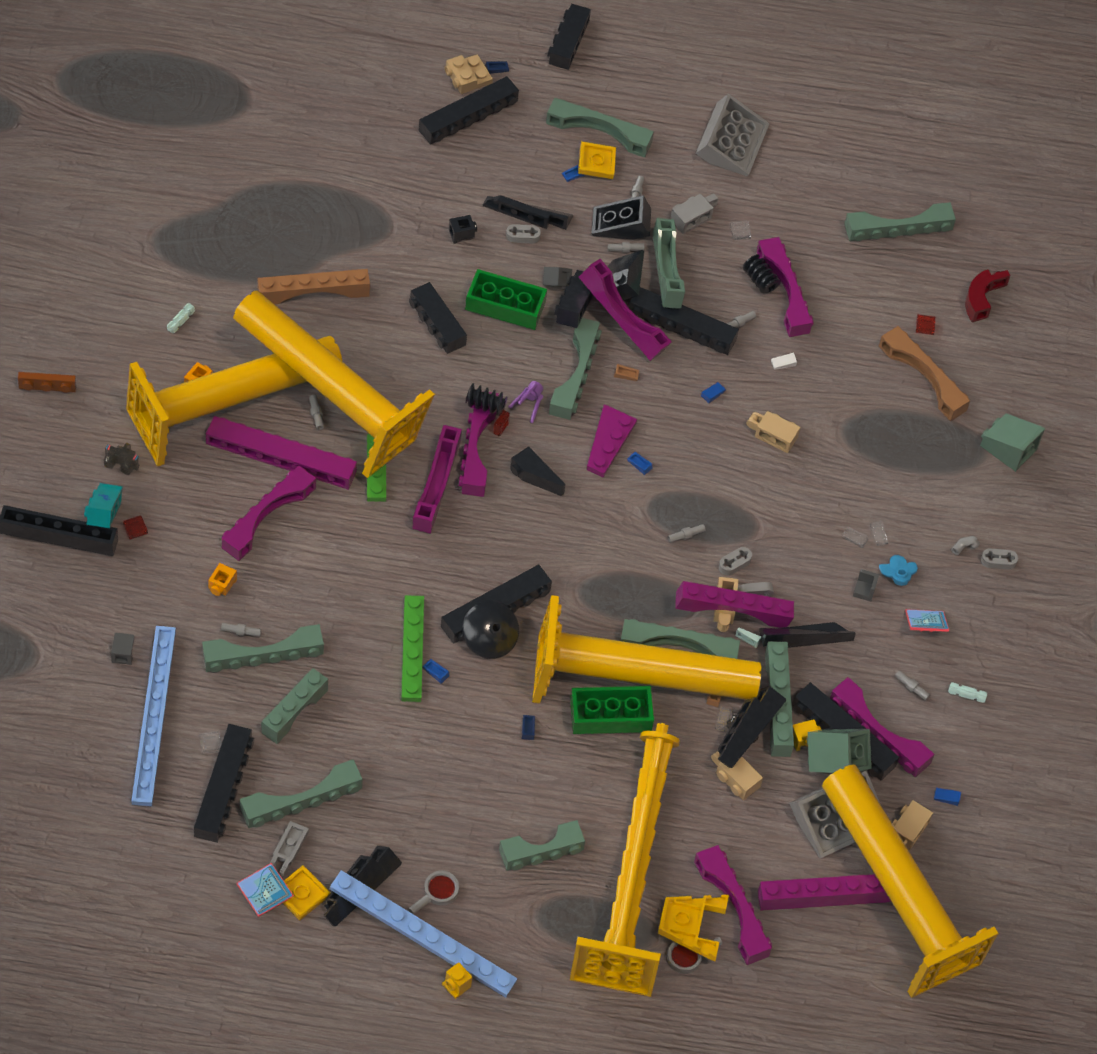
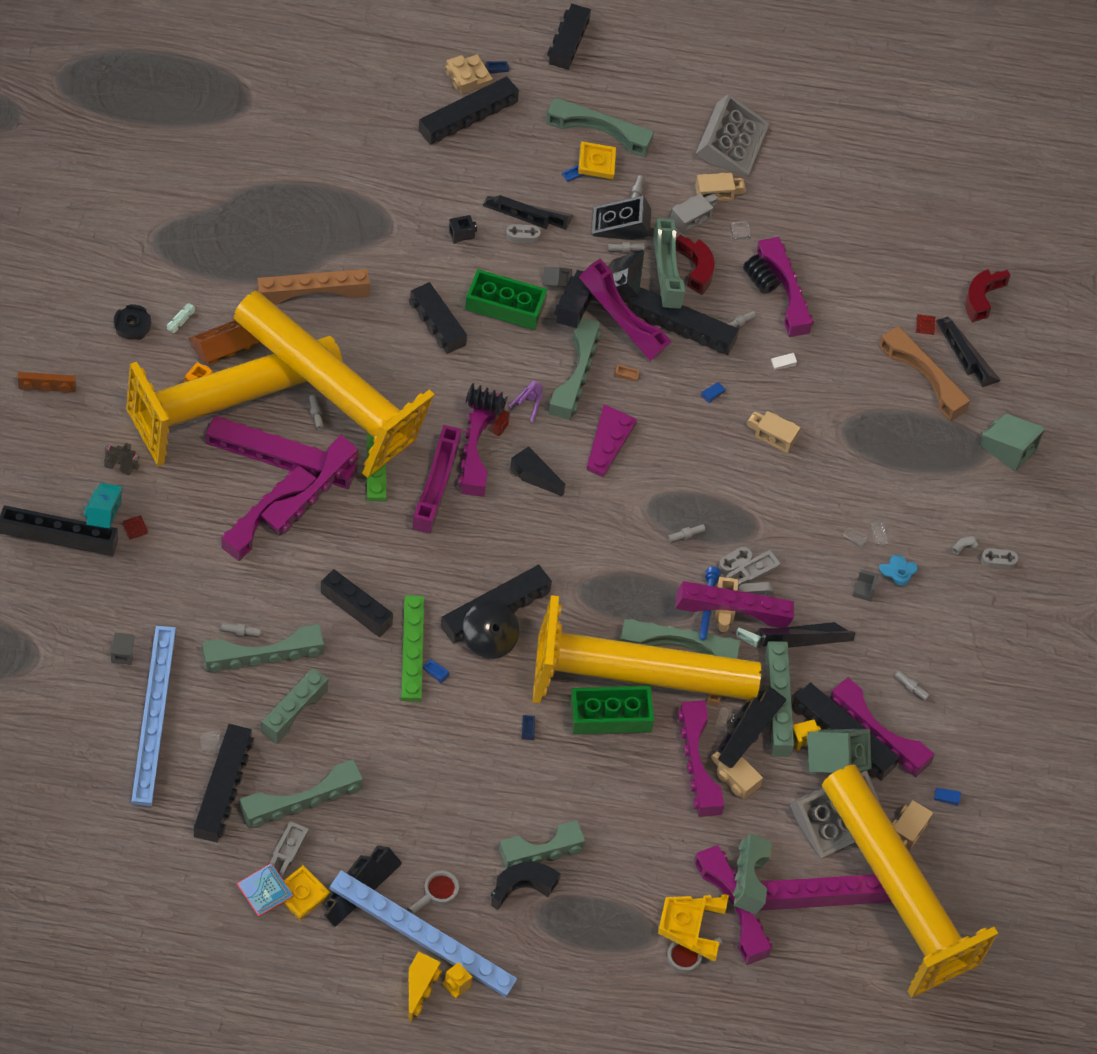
light orange brick [208,563,237,596] -> none
yellow plant [570,723,680,997] -> none
blue piece [627,452,652,475] -> none
sand green arch [844,202,956,241] -> none
piece [905,609,949,632] -> none
light aqua axle [948,682,987,703] -> none
none -> black plate [114,304,151,340]
none -> dark orange slope [189,320,262,364]
none -> magenta arch [261,434,359,536]
none -> black brick [321,569,393,638]
none -> yellow slope [408,951,442,1022]
none -> black arch [491,862,561,910]
none -> dark red arch [676,234,715,295]
none -> magenta arch [677,700,724,817]
none -> tan brick [695,173,746,202]
none -> blue piece [699,567,721,641]
none -> light grey hinge [726,550,781,586]
none -> sand green arch [733,833,772,915]
none -> black wedge [936,316,1000,387]

